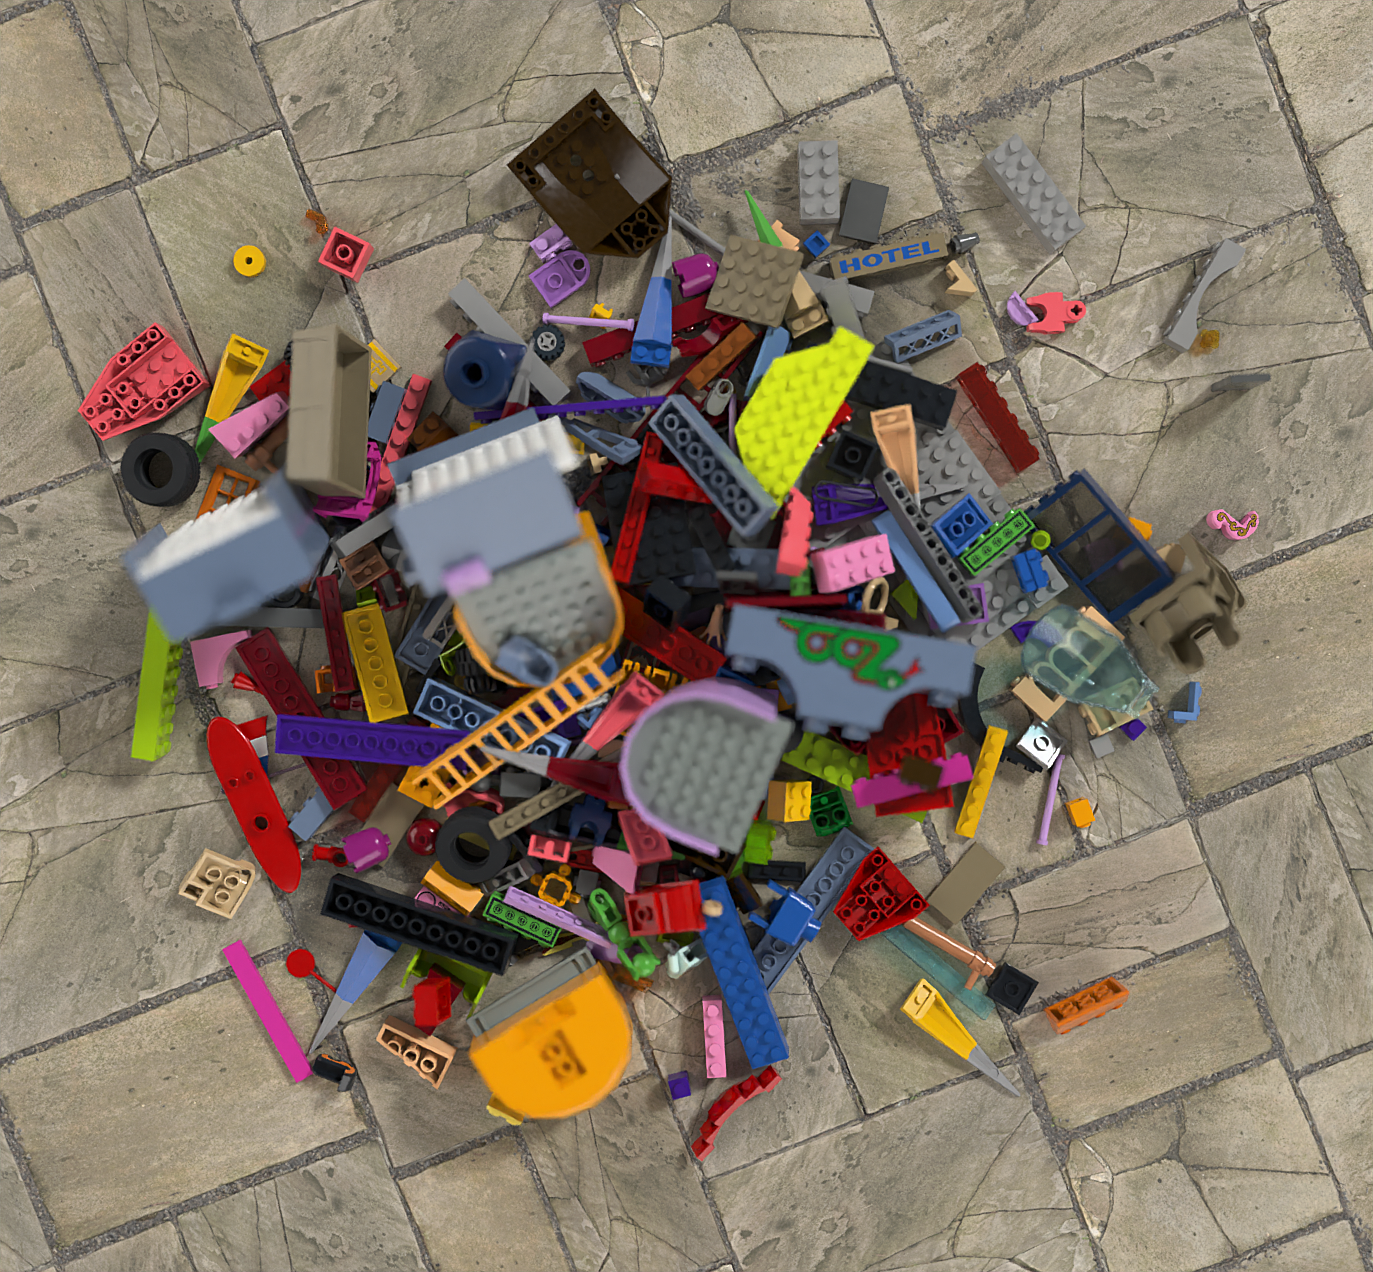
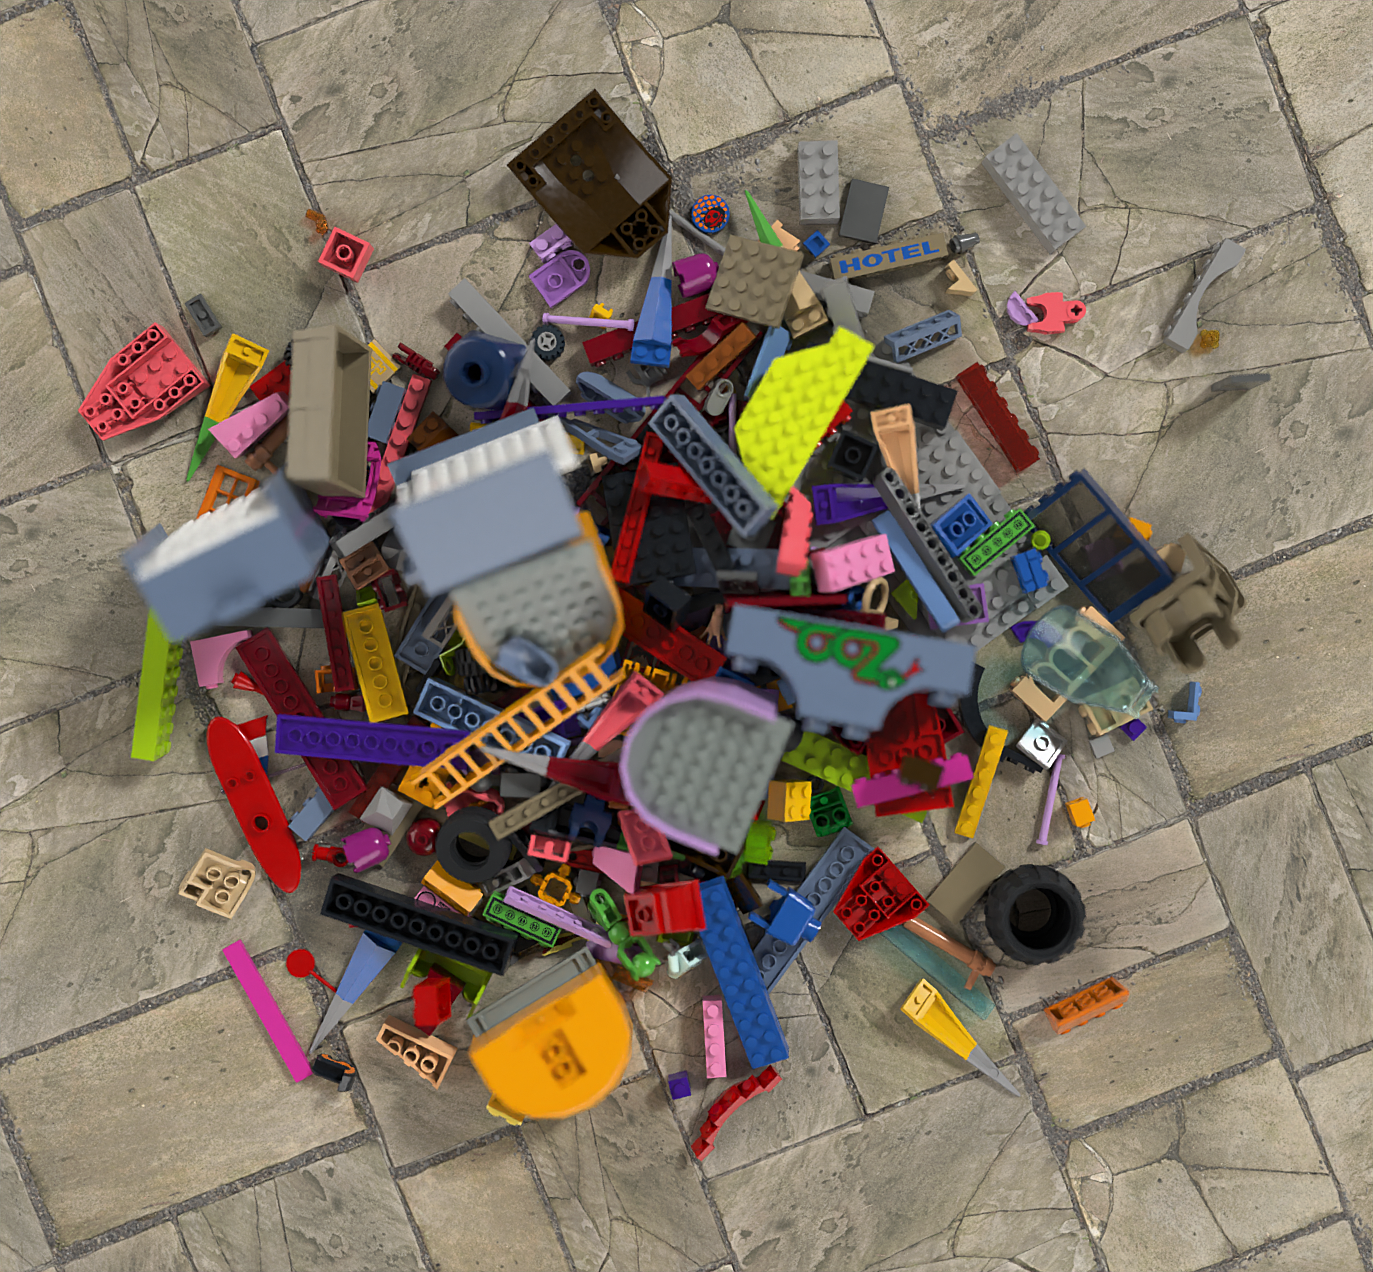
black tyre [120,432,201,507] -> none
yellow piece [233,245,266,278] -> none
lavender bracket [442,558,491,596] -> none
tan tile [702,900,723,916] -> none
black piece [814,480,879,507] -> none
black plate [985,962,1039,1015] -> none
bright pink animal [1206,509,1259,540] -> none
none -> dark grey plate [184,293,223,337]
none -> light grey slope [360,786,413,835]
none -> dark red hinge [392,342,441,380]
none -> tile [691,194,730,234]
none -> black tyre [984,864,1086,966]

